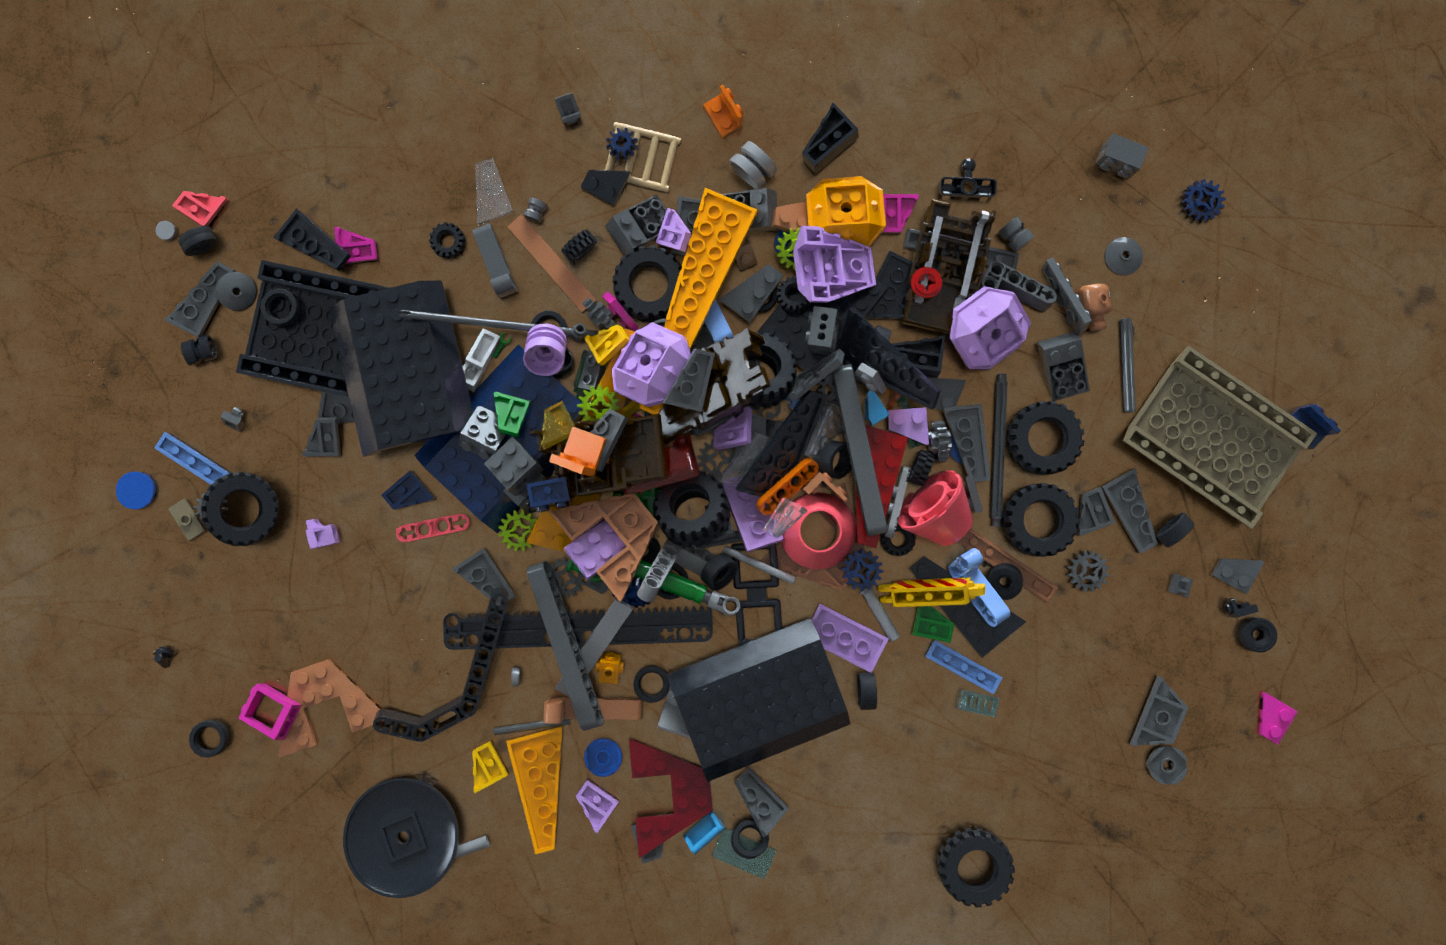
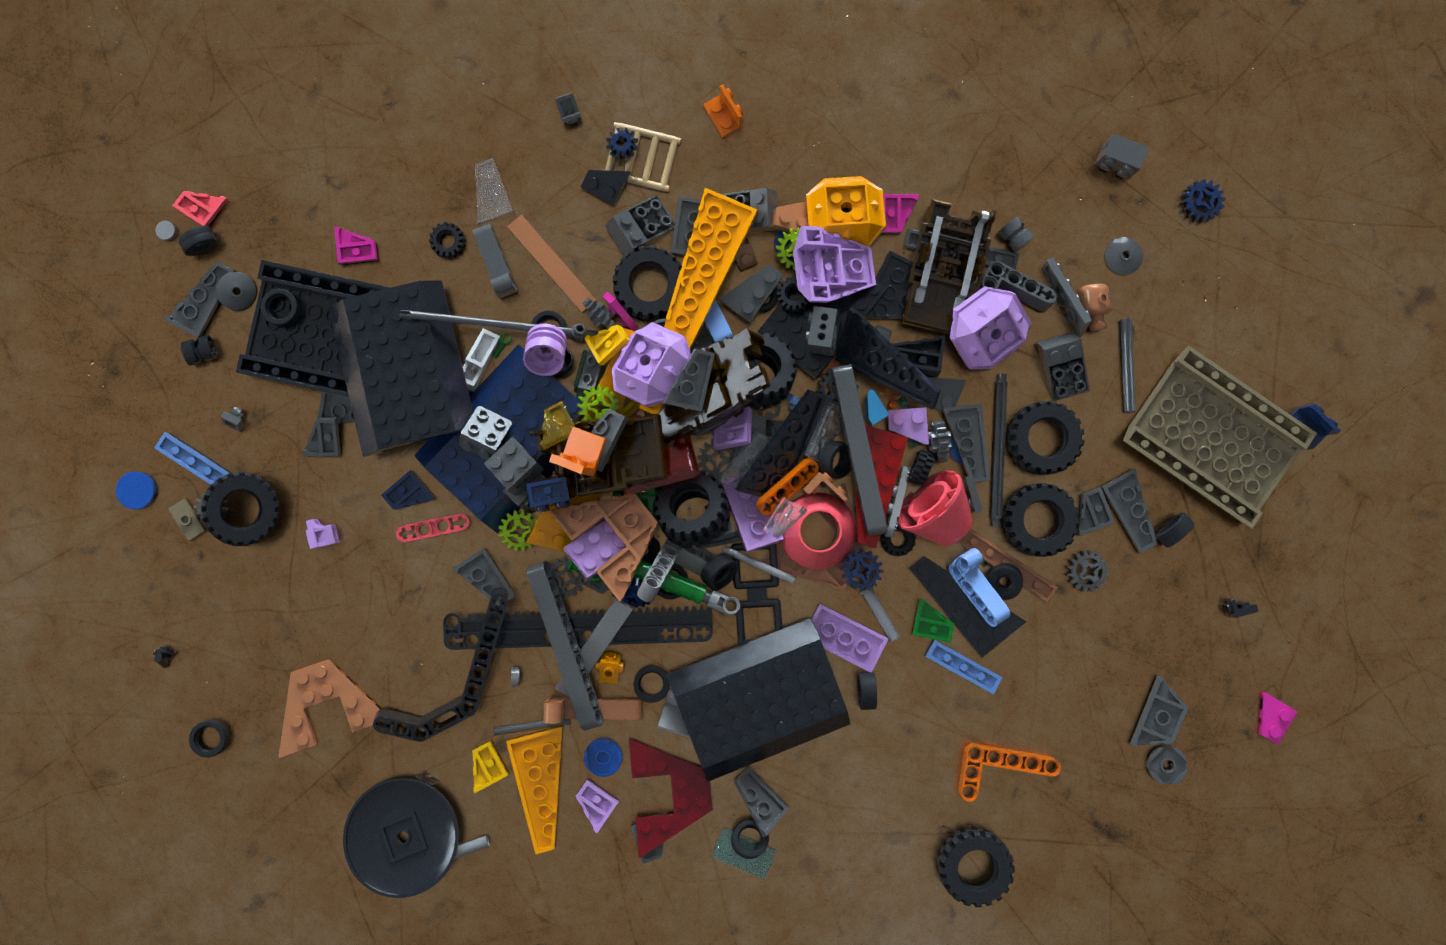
dark pink window [239,684,302,740] -> none
black wing [273,208,351,271] -> none
wing [494,392,531,437] -> none
flat silver wheel [523,197,548,223] -> none
black tyre [561,229,597,263] -> none
lavender wing [656,208,691,252] -> none
dark azure tile [683,810,725,855] -> none
light grey wheel [729,141,778,189] -> none
dark grey wing [788,349,845,402] -> none
black wedge [802,103,859,174] -> none
light grey wing [854,363,887,395] -> none
yellow hinge [878,577,986,607] -> none
red gear [911,267,942,299] -> none
black piece [939,158,997,199] -> none
clear light blue slope [957,689,1000,717] -> none
dark grey tile [1168,574,1193,597] -> none
dark grey wing [1211,559,1264,594] -> none
black tyre [1239,617,1277,653] -> none
none -> orange beam [958,743,1061,802]

